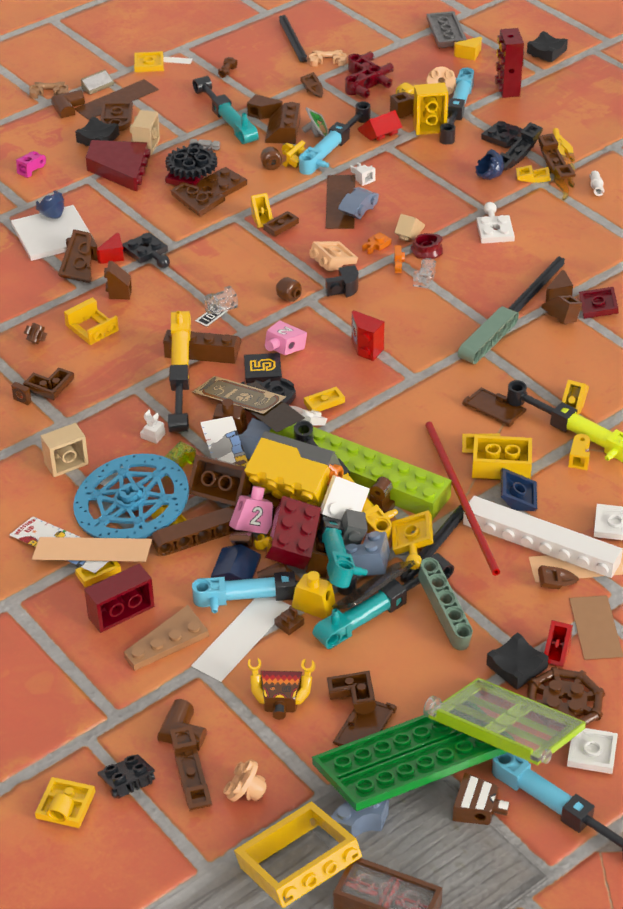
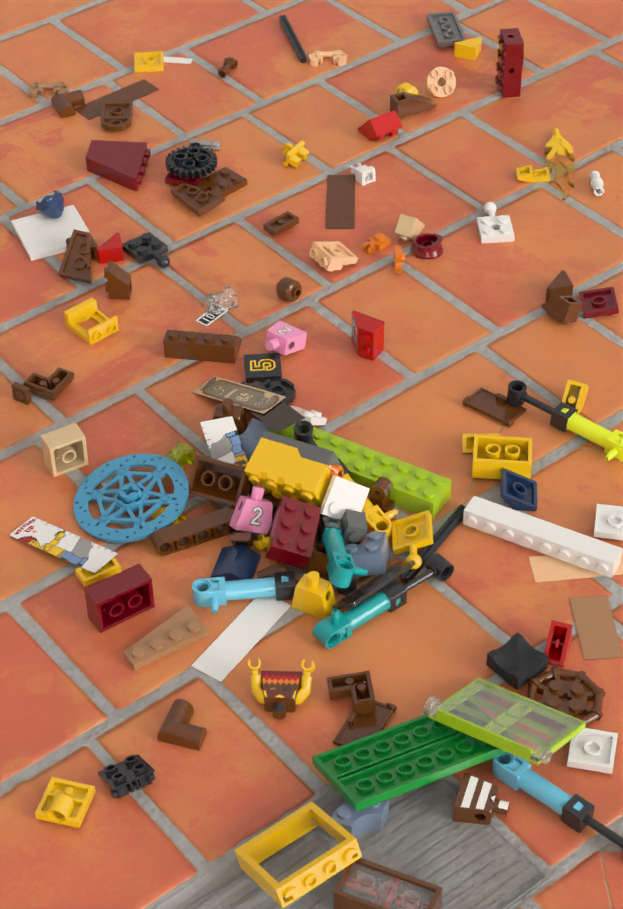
dark pink leg [16,151,46,178] -> none
reddish brown gear [24,323,47,344] -> none
light nougat sticker [32,537,152,562] -> none
black brick [75,117,119,146] -> none
flat silver slope [81,70,115,95] -> none
tan brick [130,110,160,155] -> none
white piece [140,410,166,444] -> none
piece [168,311,191,432] -> none
reddish brown slope [170,725,212,811] -> none
teal piece [192,75,259,144] -> none
light nougat plate [223,759,267,802] -> none
reddish brown slope [247,94,283,119] -> none
yellow slope [251,193,273,228] -> none
reddish brown head [260,147,282,170] -> none
reddish brown slope [265,102,300,144] -> none
reddish brown tile [274,606,304,635] -> none
medium azure piece [299,101,371,175] -> none
reddish brown plate [300,72,323,97] -> none
shield [302,107,329,138] -> none
yellow plate [304,386,345,412] -> none
black brick [325,265,358,297] -> none
sand blue brick [338,187,379,219] -> none
dark red pin [345,51,394,99] -> none
yellow brick [413,82,448,135] -> none
clear leg [413,258,436,289] -> none
sand green beam [418,557,473,650] -> none
red piece [425,422,500,576] -> none
piece [440,68,474,145] -> none
sand green beam [458,306,519,364] -> none
dark blue hair [475,149,504,180] -> none
black plate [481,121,534,148] -> none
black slope [501,122,543,170] -> none
black axle [508,256,565,312] -> none
black brick [527,31,568,62] -> none
reddish brown slope [538,133,576,179] -> none
reddish brown plate [538,565,579,589] -> none
yellow leg [568,434,590,470] -> none

